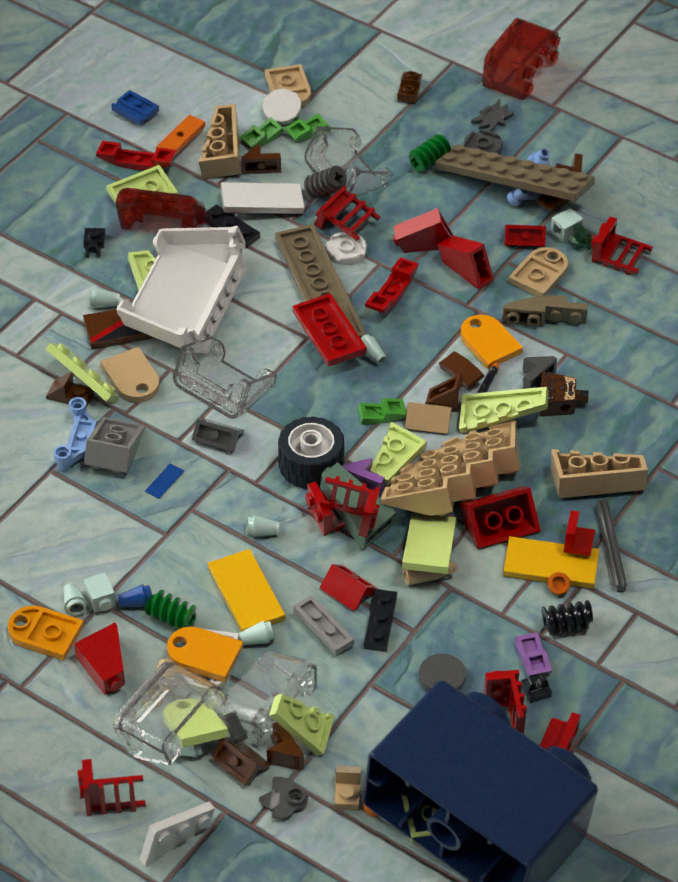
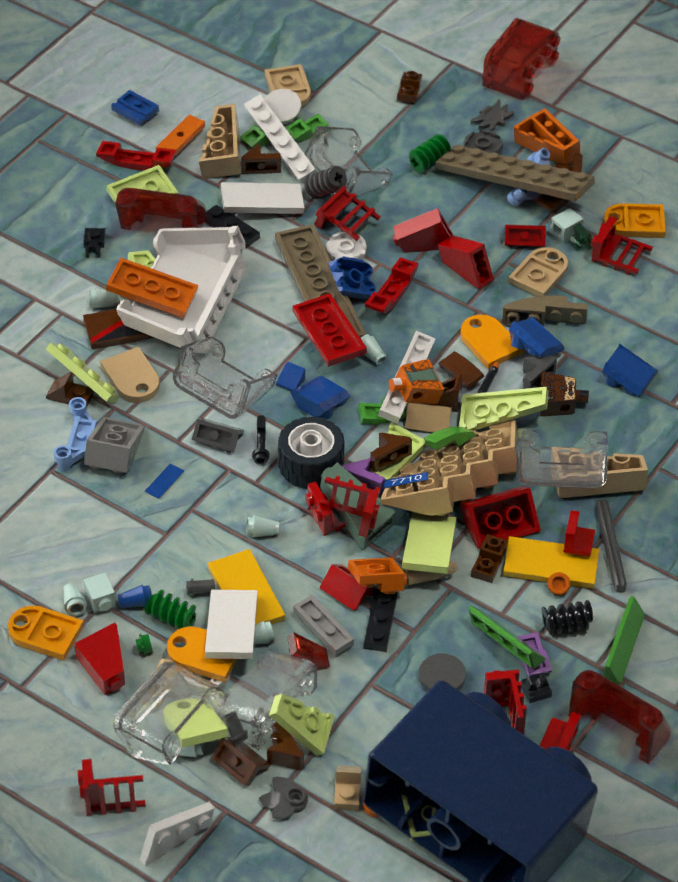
none -> orange plate [106,258,199,318]
none -> green plate [135,634,153,656]
none -> dark grey pin [186,578,215,597]
none -> white tile [205,590,258,659]
none -> white plate [244,94,317,184]
none -> black hinge [252,415,270,464]
none -> blue slope [276,362,305,391]
none -> clear red slope [287,632,330,673]
none -> blue slope [290,376,351,419]
none -> blue slope [328,256,376,300]
none -> orange plate [348,557,407,594]
none -> reddish brown slope [370,433,412,473]
none -> white plate [378,331,435,424]
none -> blue sticker [384,472,428,488]
none -> orange torso [389,359,445,404]
none -> bright green slope [424,427,476,450]
none -> bright green slope [468,606,546,669]
none -> reddish brown slope [471,534,509,583]
none -> blue slope [509,316,565,358]
none -> orange wedge [513,108,581,165]
none -> clear windscreen [516,428,608,488]
none -> clear red windscreen [568,670,671,764]
none -> blue slope [602,343,658,398]
none -> bright green slope [603,596,645,685]
none -> light orange tile [604,203,666,238]

